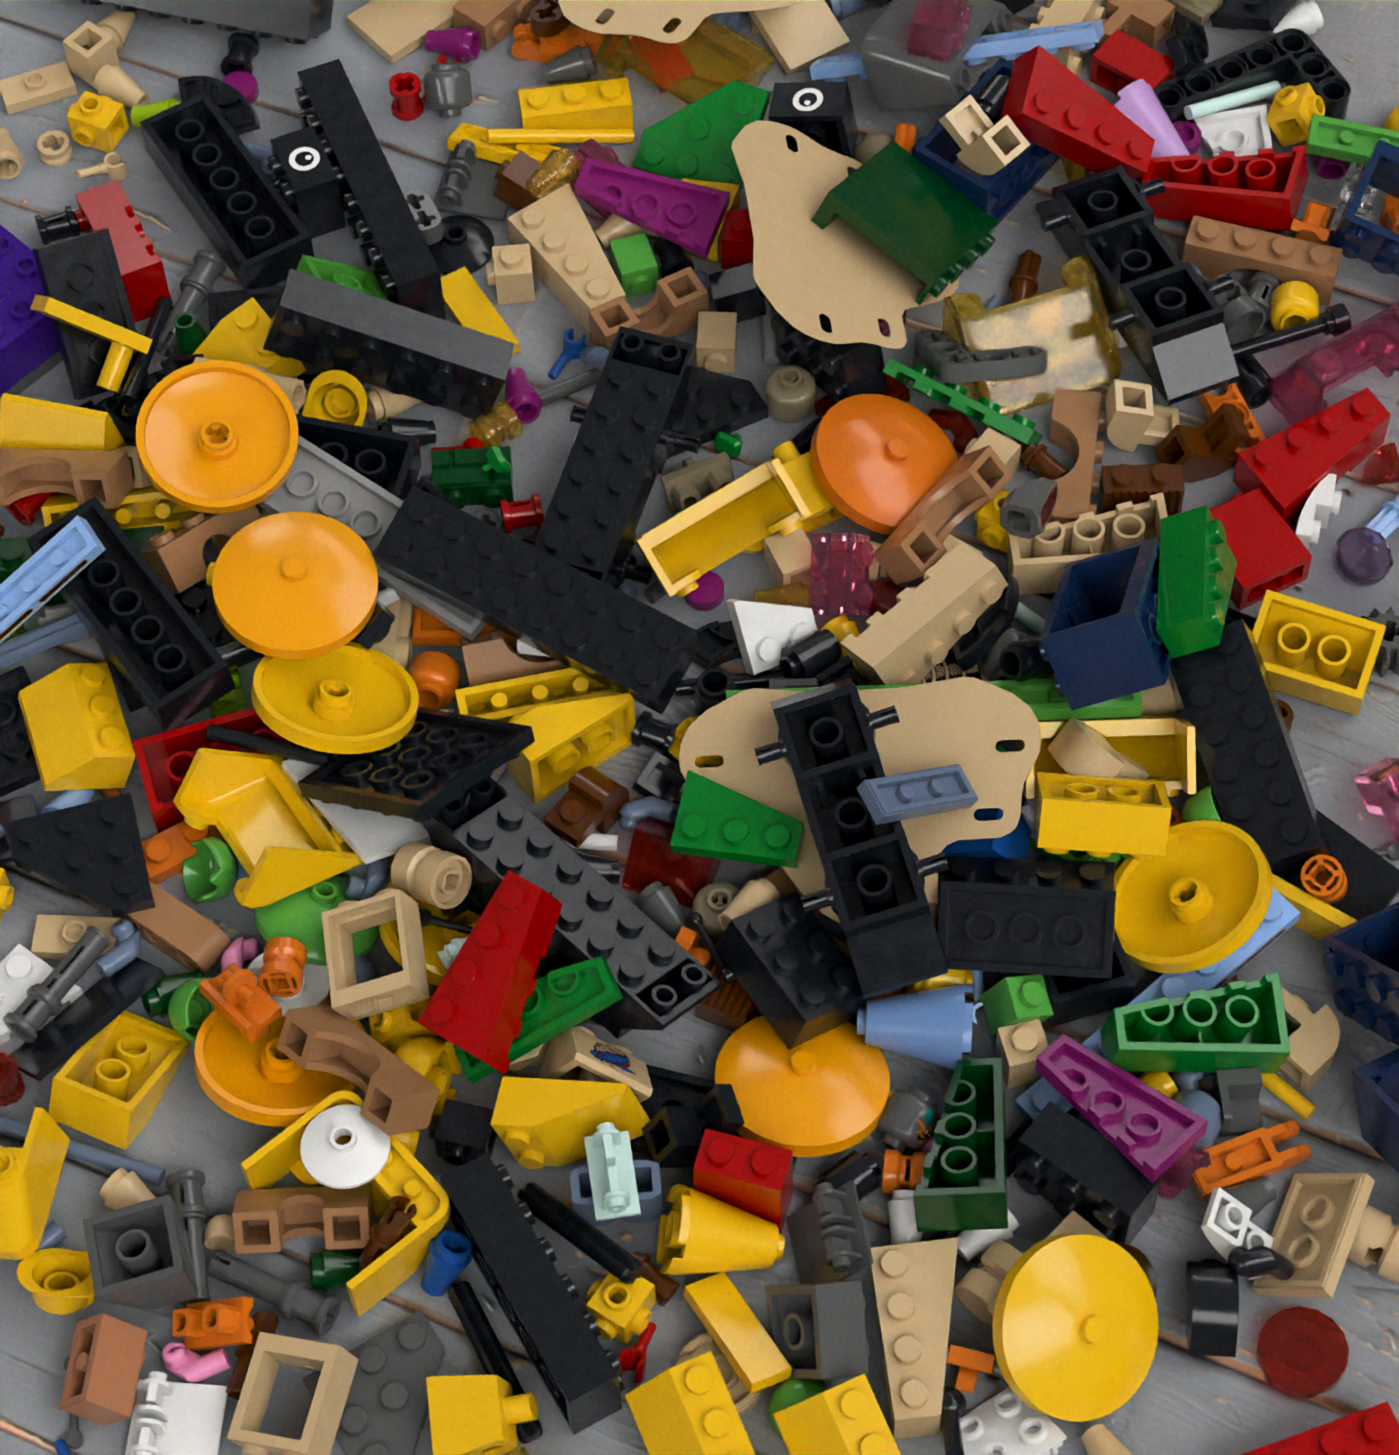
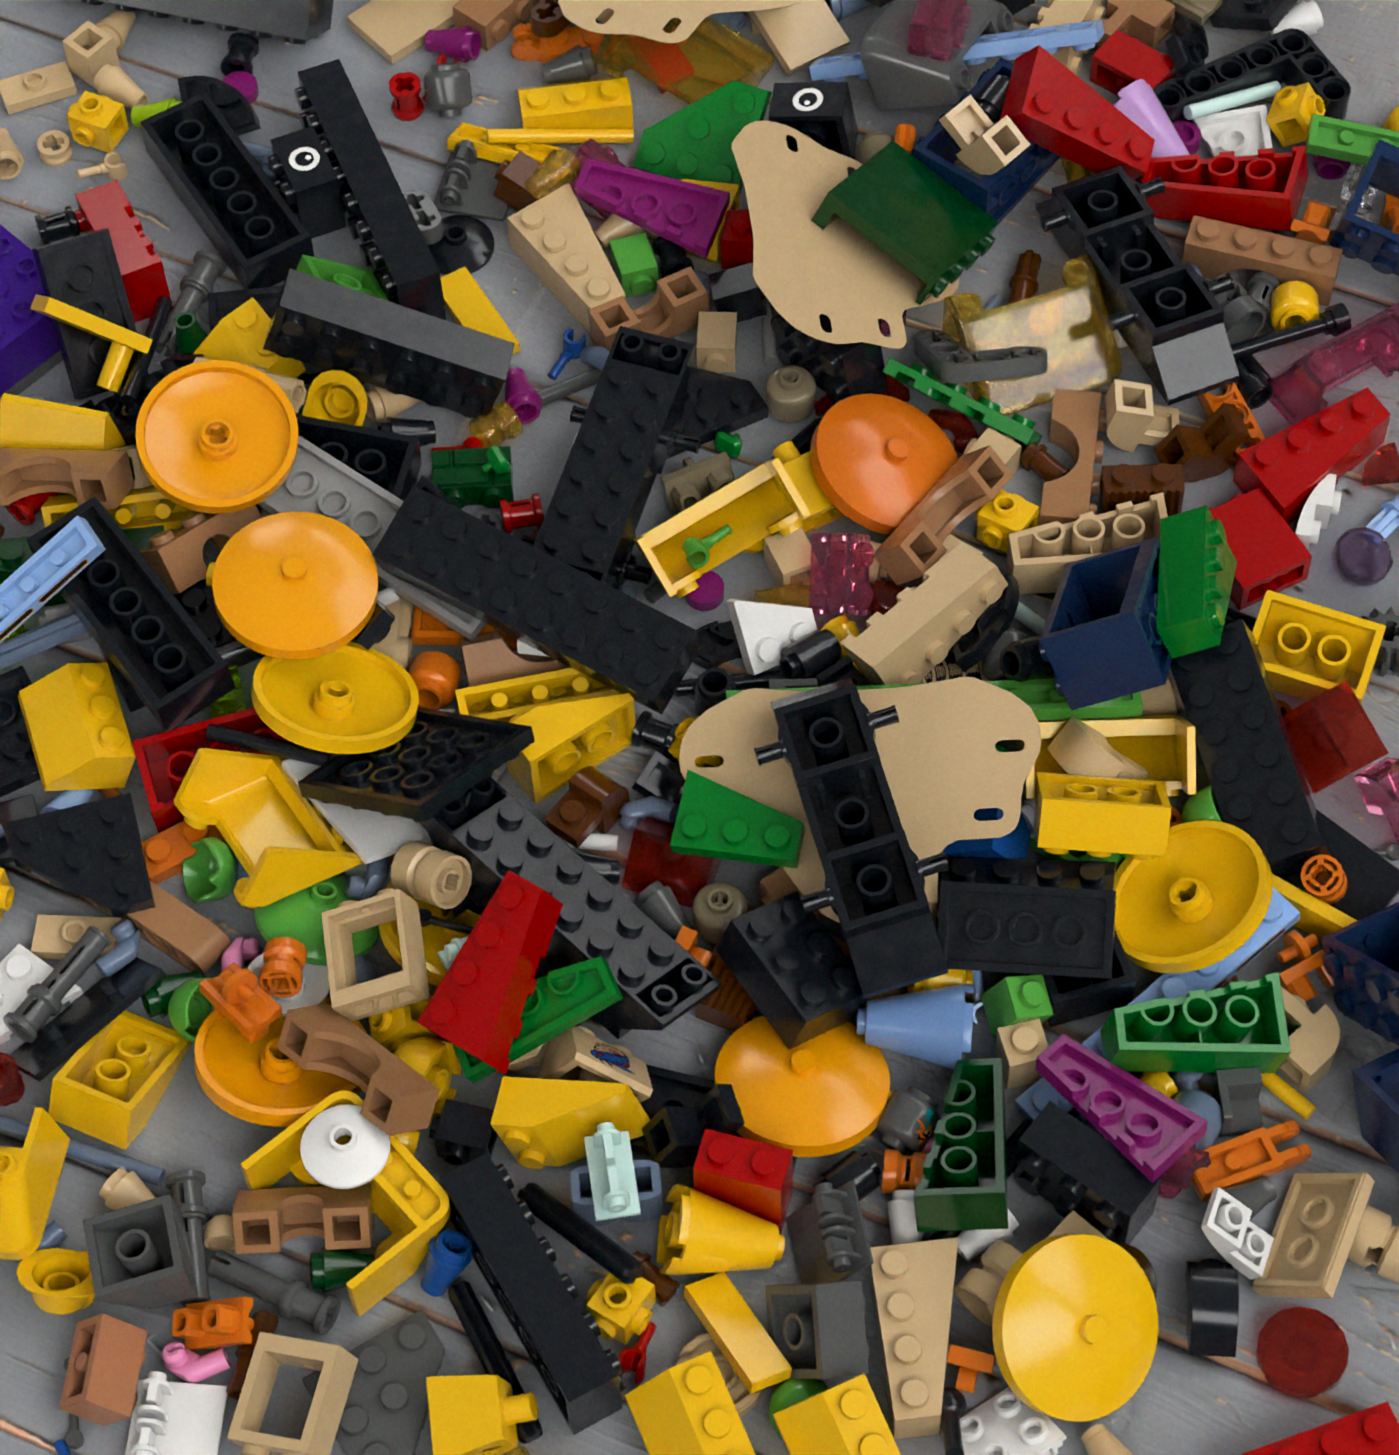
reddish brown axle [359,1196,417,1271] -> none
tan brick [486,243,535,305] -> none
black hinge [687,912,735,985] -> none
tan cone [718,878,781,931] -> none
sand blue tile [857,764,979,825] -> none
dark grey rock [1000,477,1058,539] -> none
black arm [1228,1246,1294,1281] -> none
none -> bright green hand [682,524,732,569]
none -> orange hips [1276,930,1334,1002]
none -> clear red slope [1283,681,1388,794]

